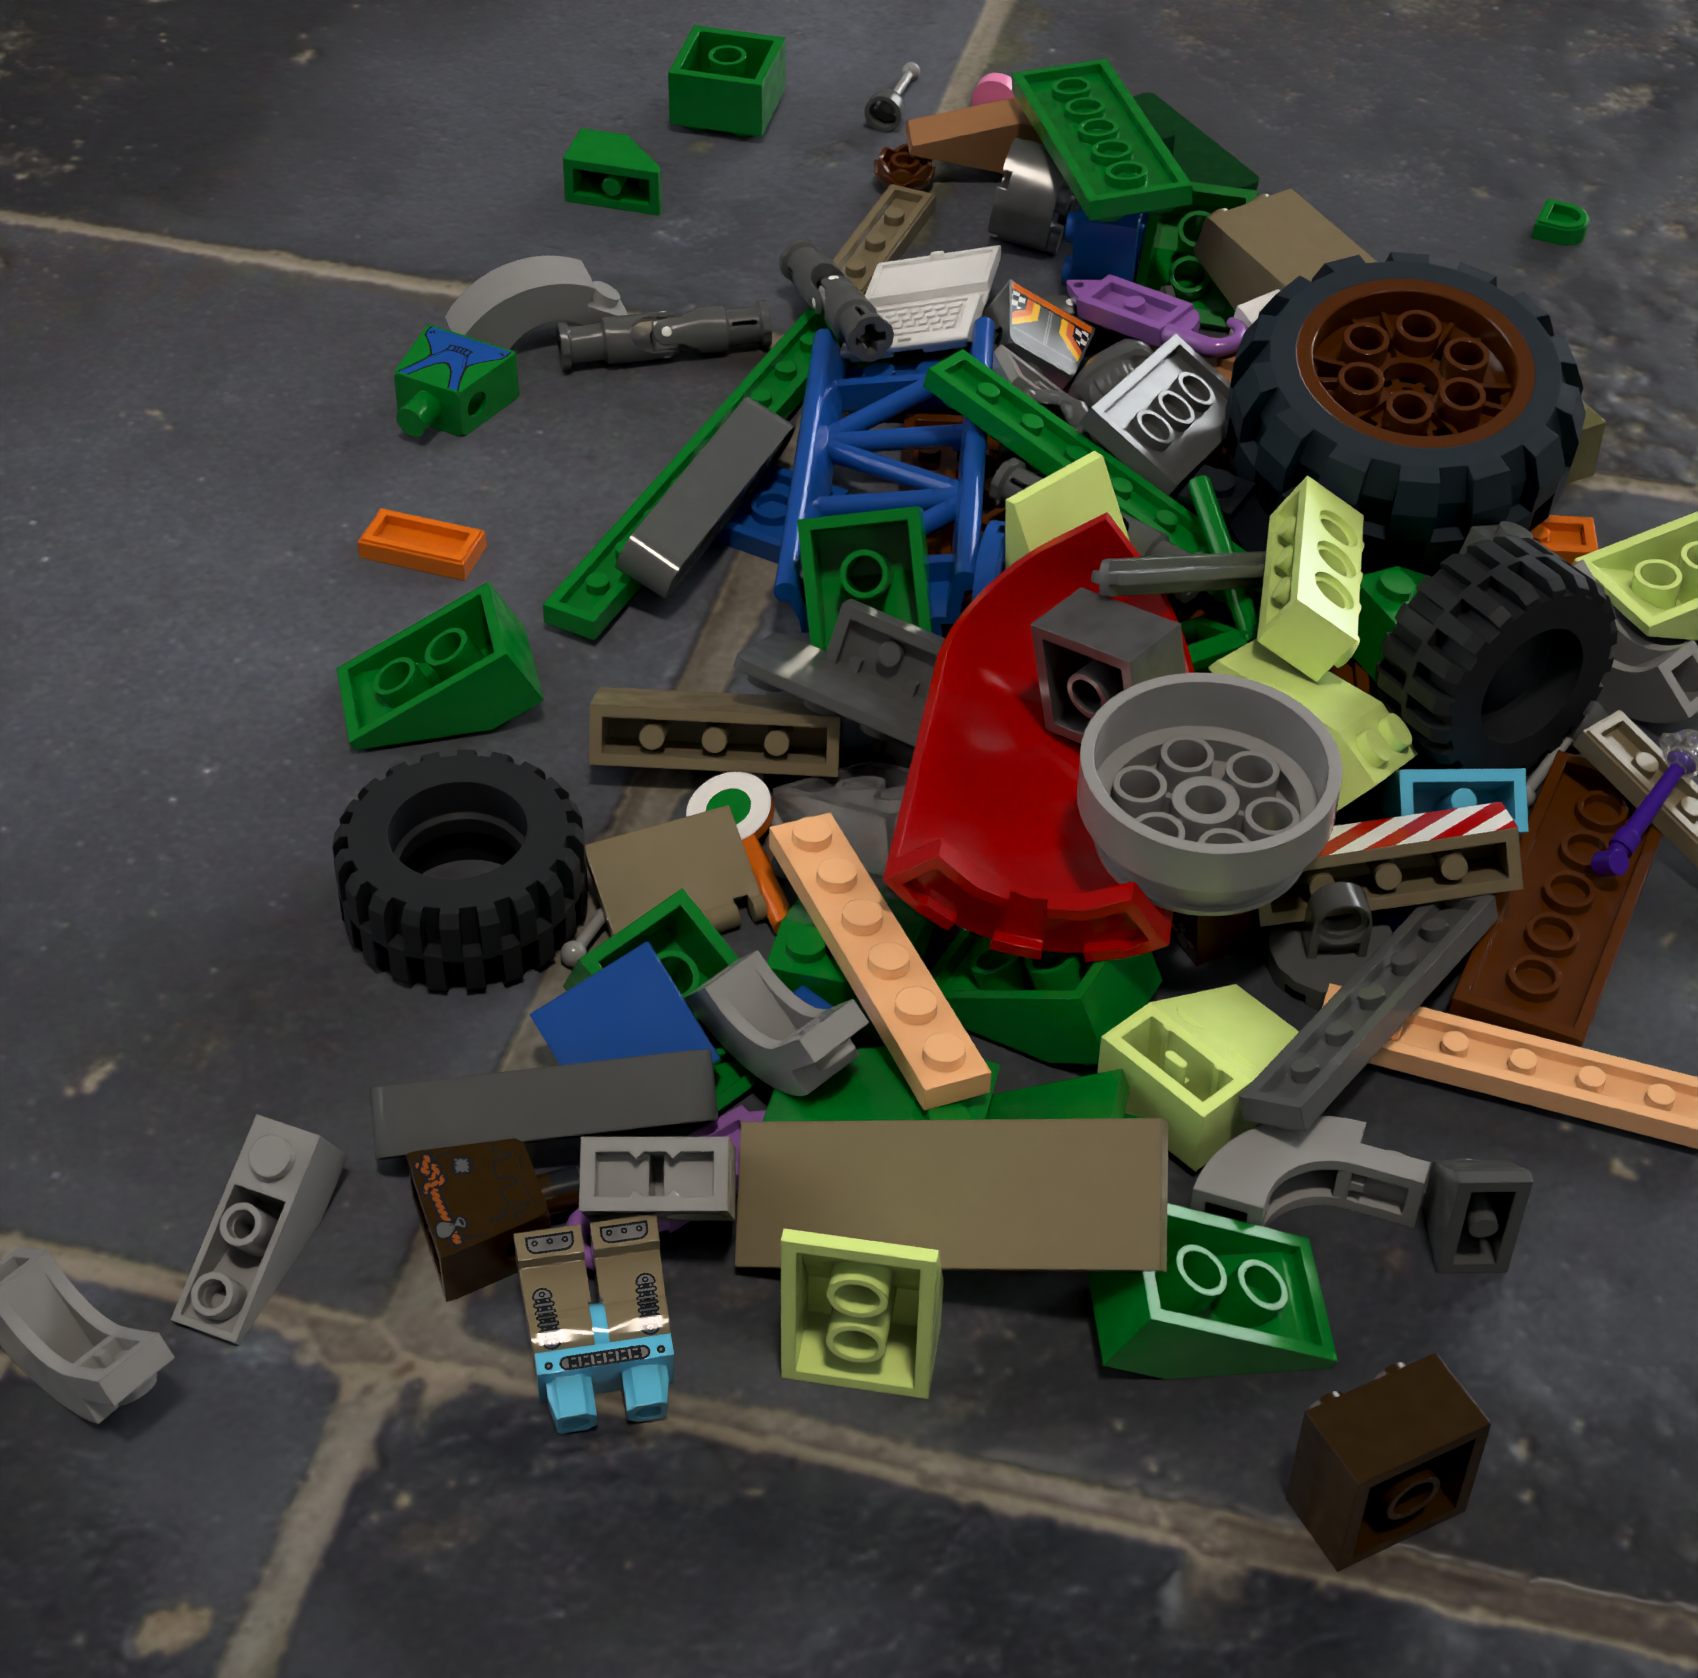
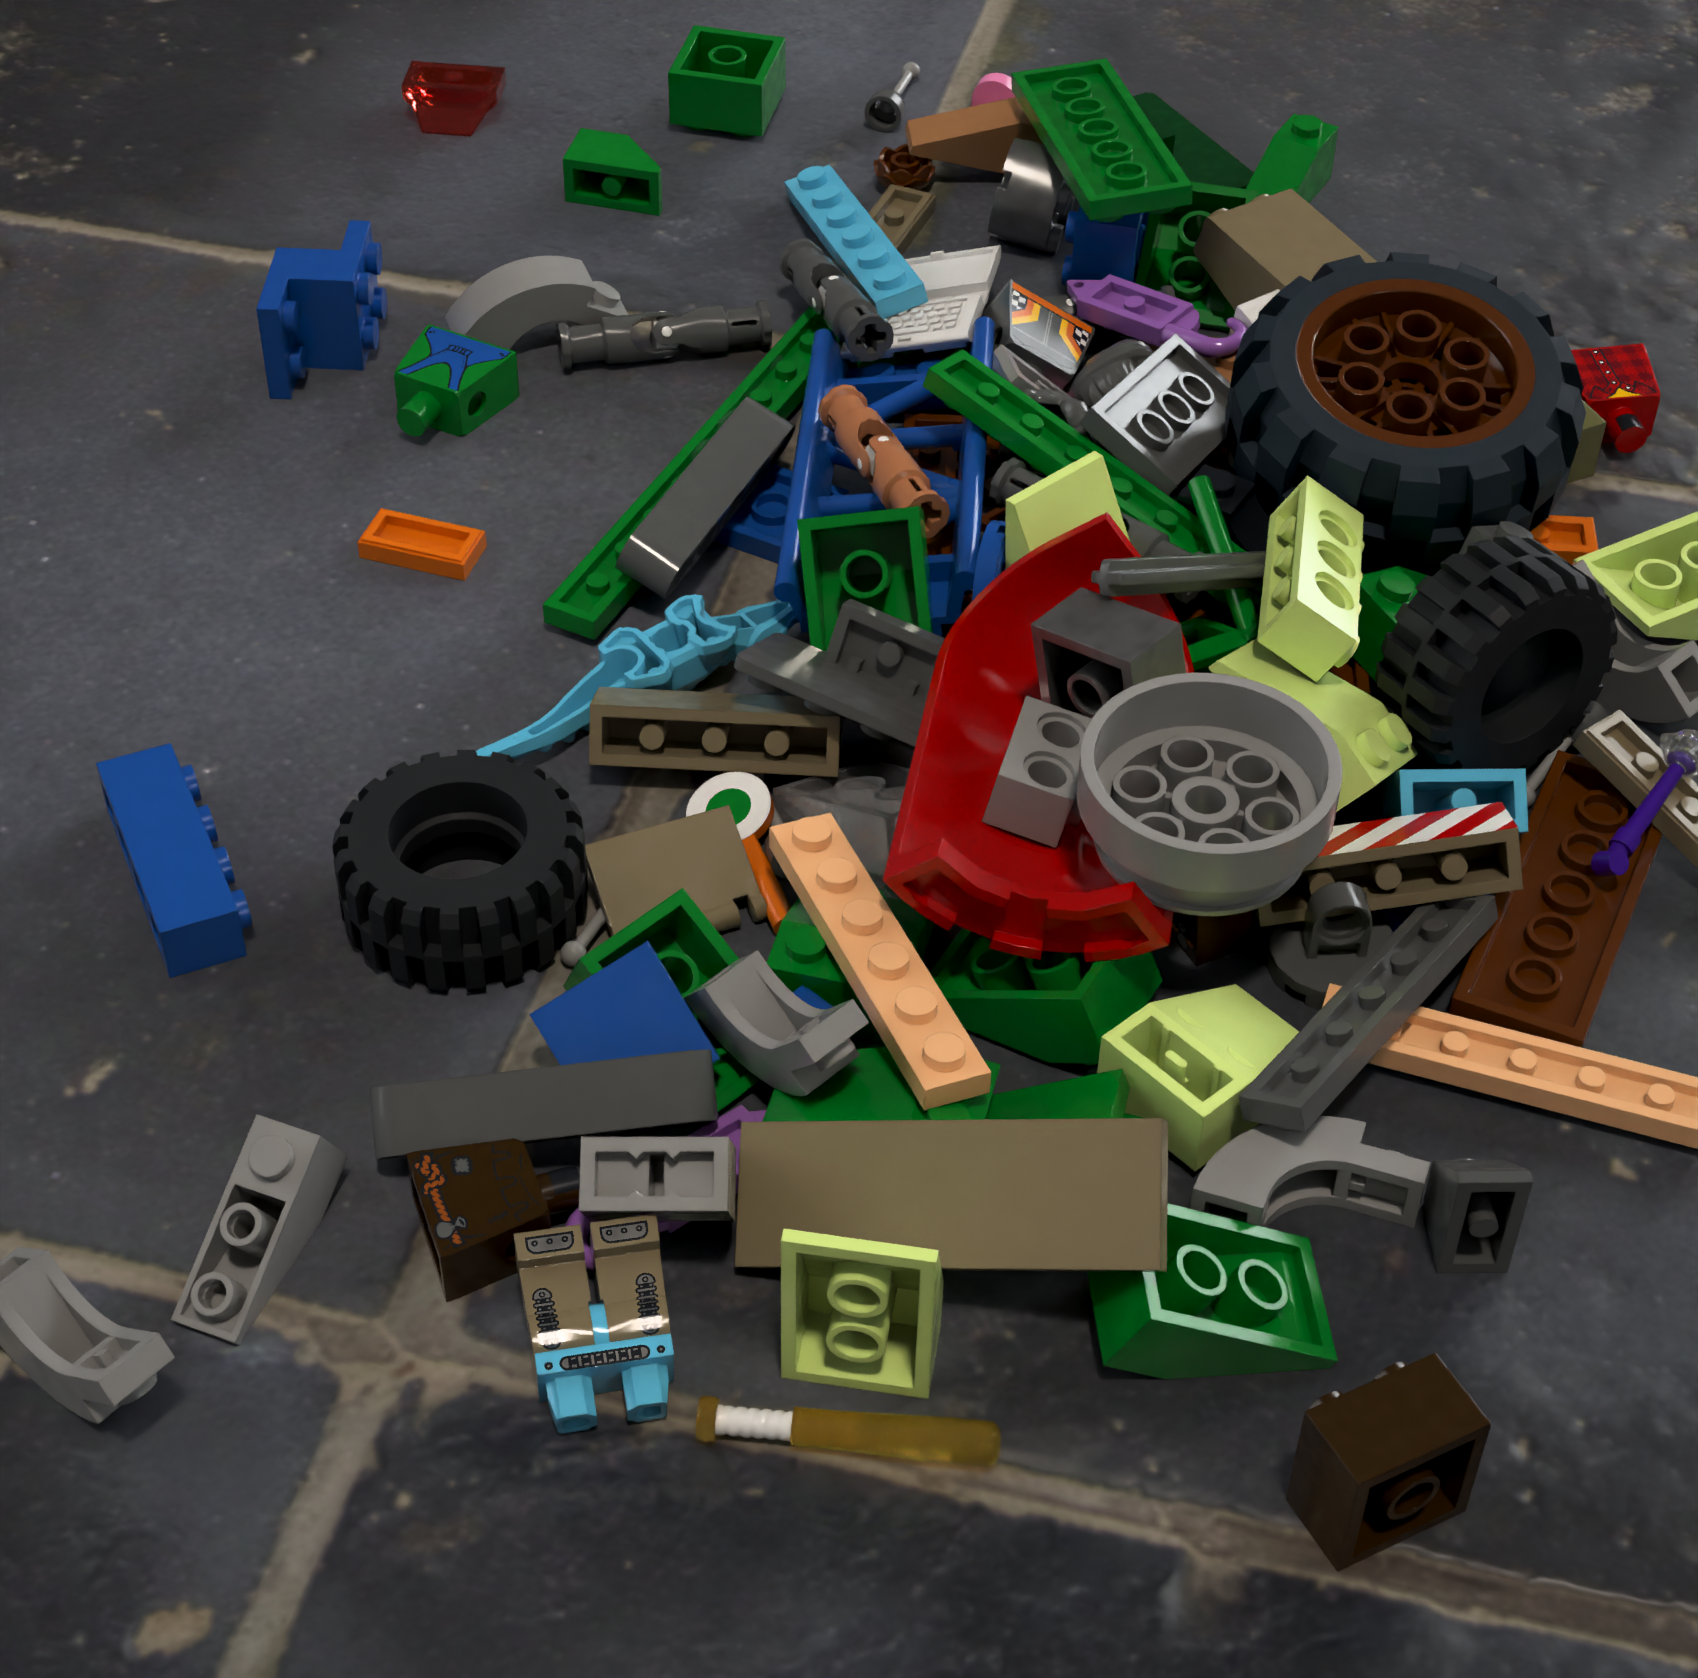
green slope [336,581,544,750] -> none
green tile [1531,198,1590,246] -> none
none -> blue brick [96,743,253,978]
none -> blue bracket [256,220,387,399]
none -> clear red slope [402,61,506,137]
none -> medium azure animal [476,594,800,760]
none -> clear yellow piece [695,1395,1001,1467]
none -> medium azure plate [784,164,929,319]
none -> nougat piece [818,385,950,539]
none -> light grey brick [981,695,1092,848]
none -> green slope [1246,113,1339,203]
none -> red torso [1571,343,1660,453]

